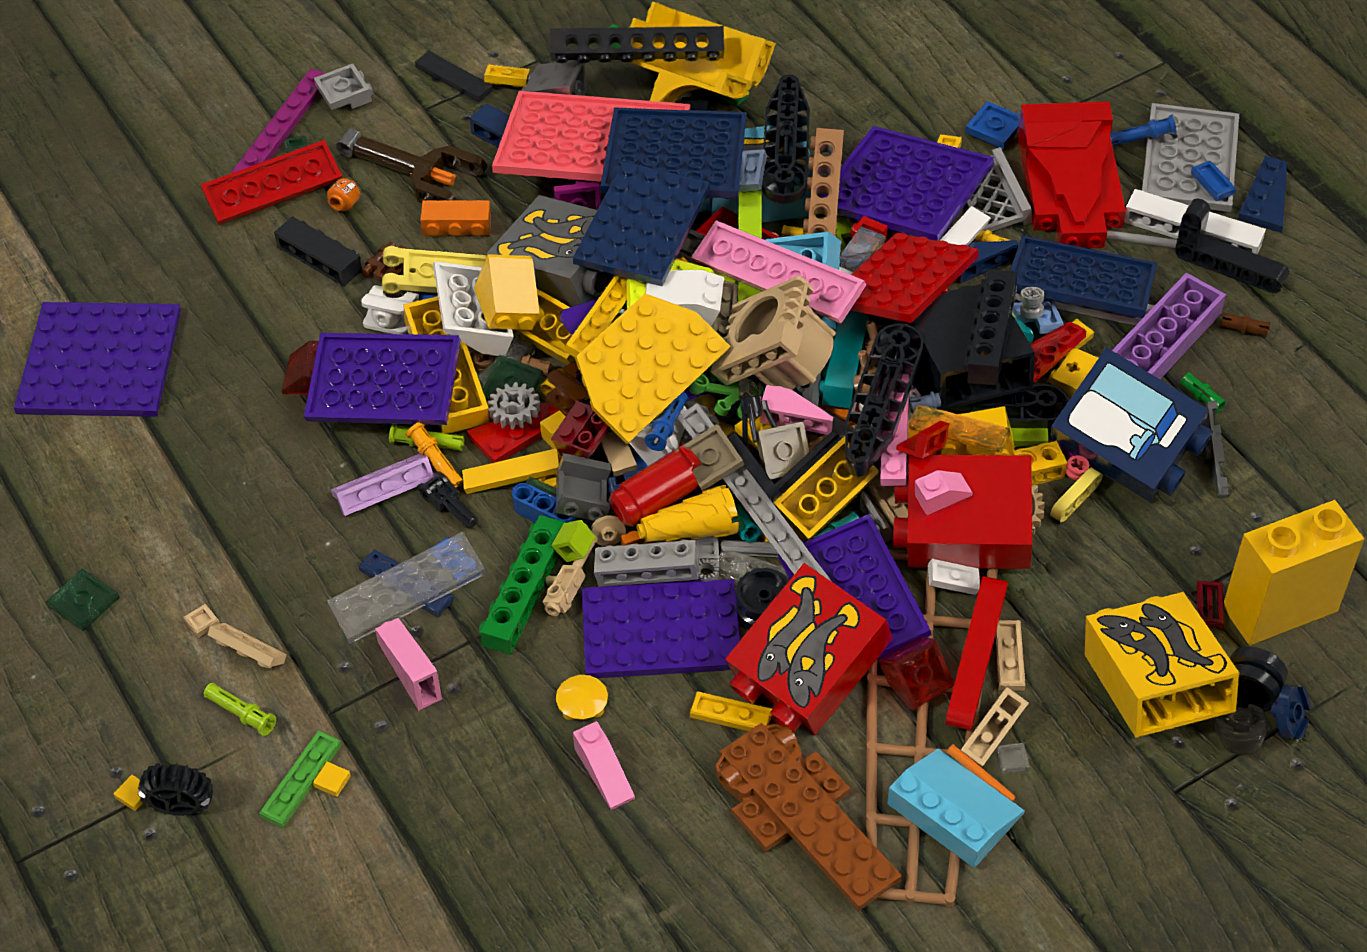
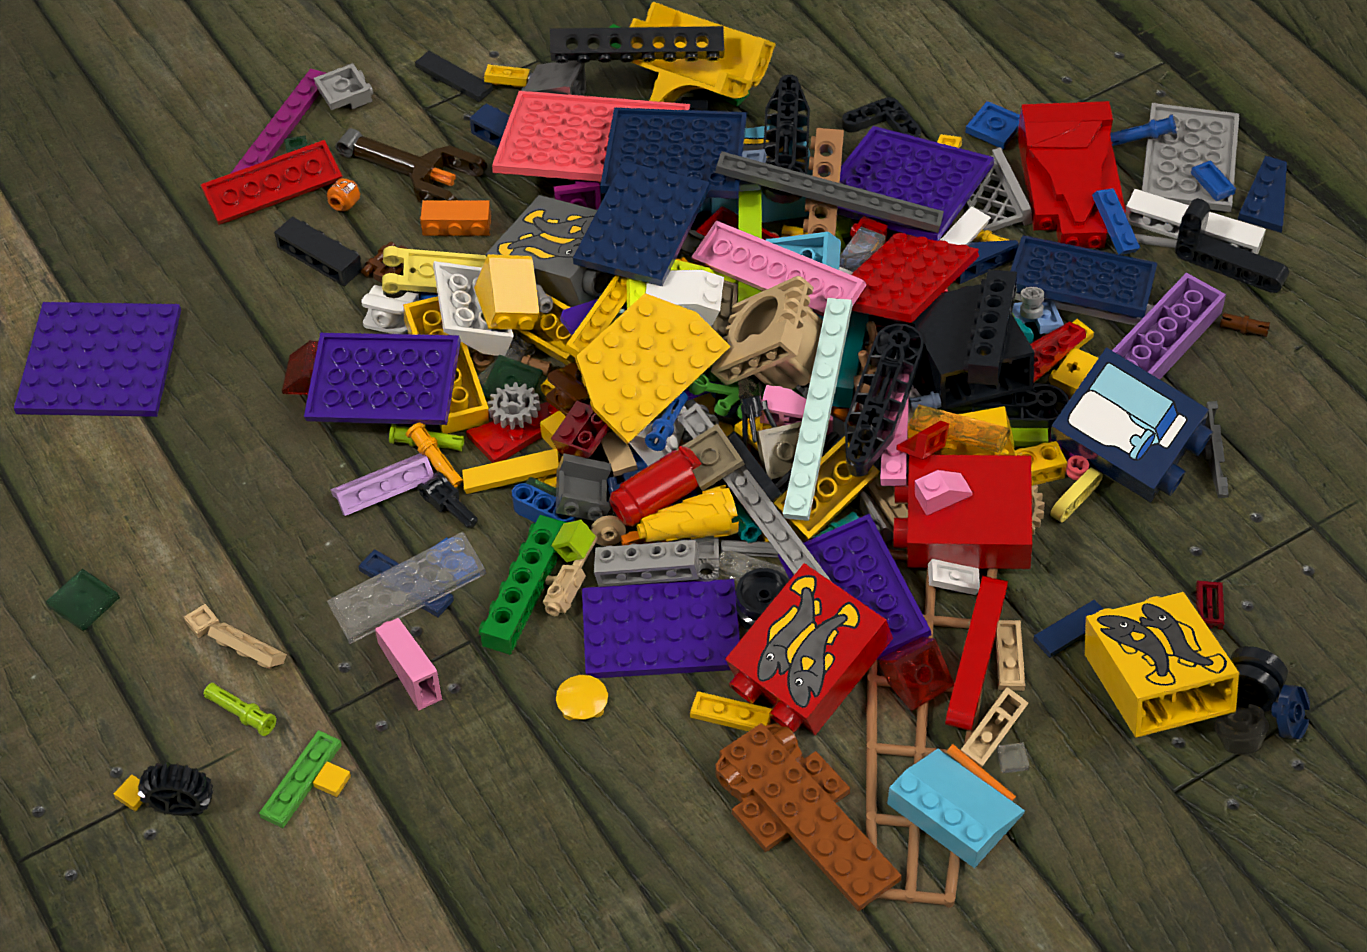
bright pink slope [573,721,635,810] -> none
green pin [1180,372,1227,413] -> none
yellow brick [1224,500,1364,646] -> none
none -> light grey pin [536,285,553,313]
none -> dark grey plate [715,151,944,233]
none -> light aqua plate [783,298,853,521]
none -> black beam [842,97,921,138]
none -> dark blue tile [1033,599,1103,658]
none -> blue plate [1092,188,1140,255]

